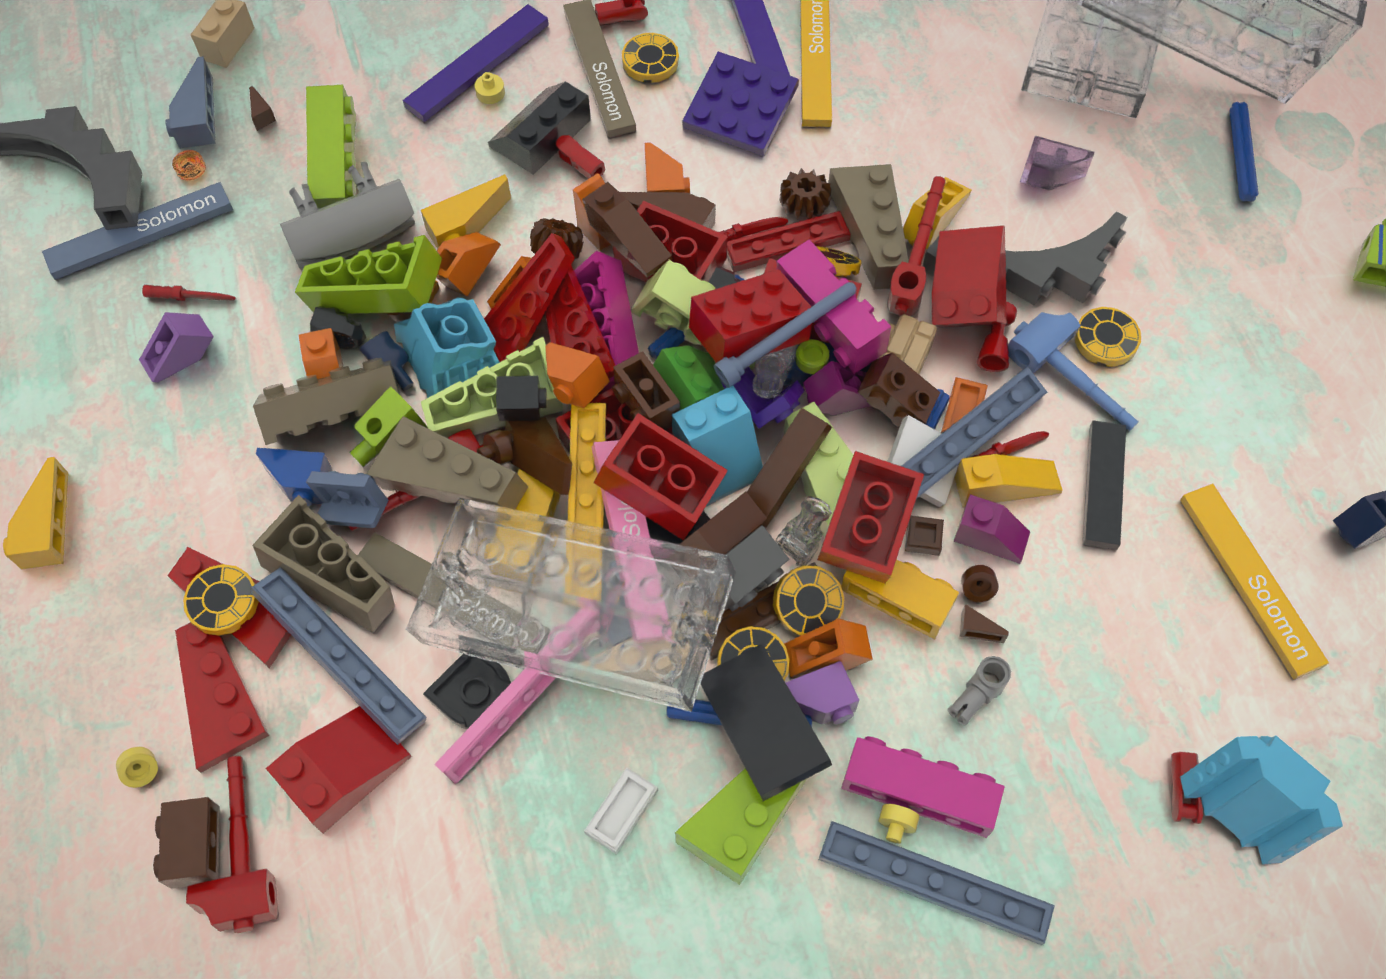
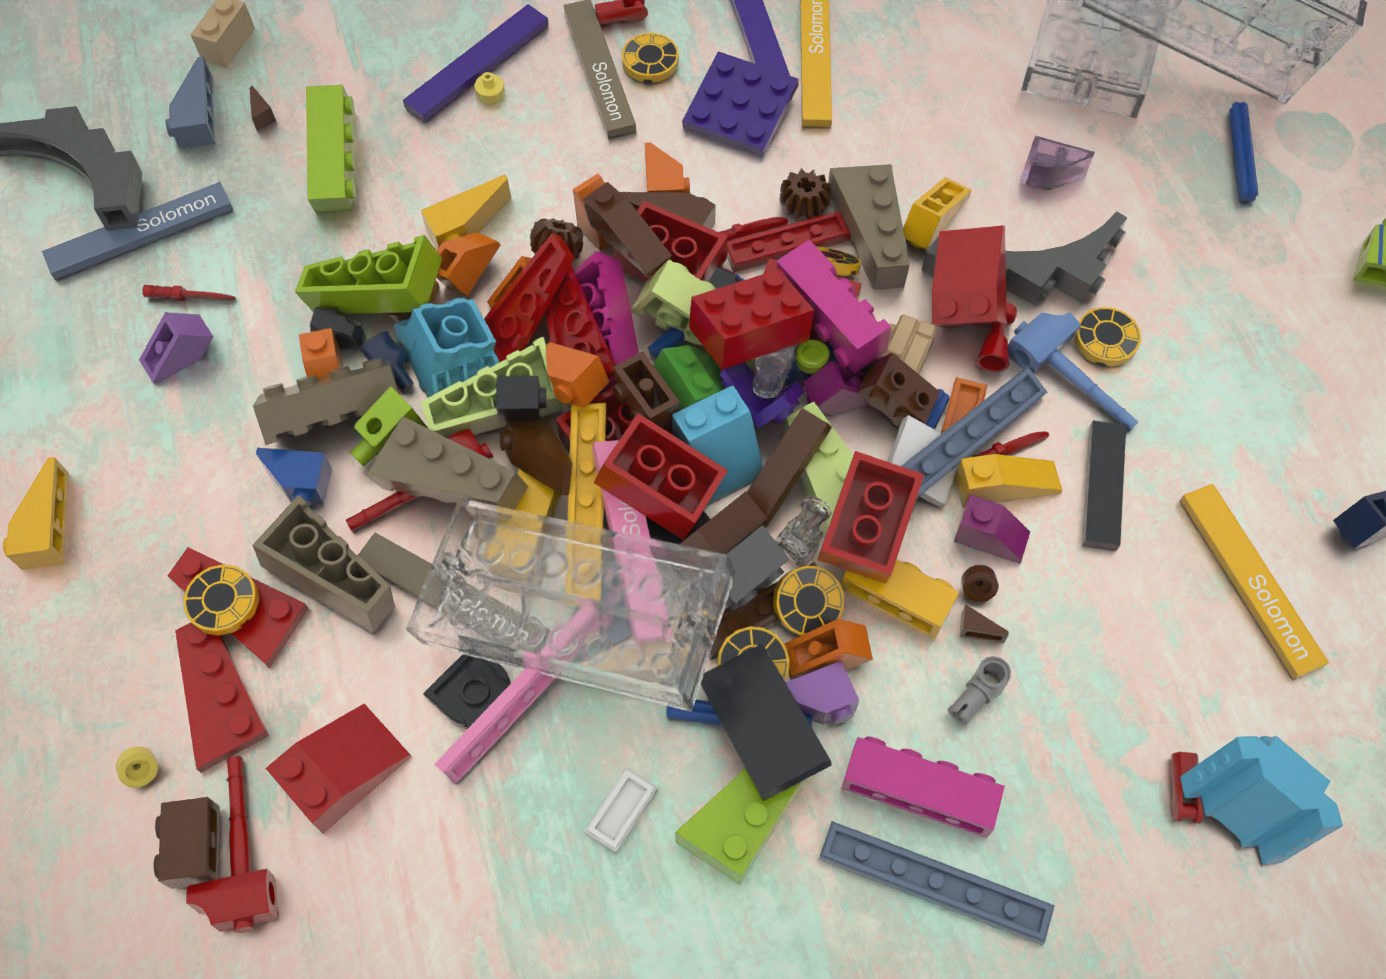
clear orange tile [172,150,206,180] -> none
sand blue tile [251,567,427,745] -> none
light grey piece [280,162,415,268] -> none
sand blue bracket [306,471,389,528] -> none
reddish brown tile [477,430,513,465] -> none
black slope [488,81,591,175] -> none
red bar [556,135,605,179] -> none
sand blue piece [713,282,857,388] -> none
light yellow tile [878,804,920,844] -> none
red piece [888,176,946,317] -> none
reddish brown tile [905,515,944,556] -> none

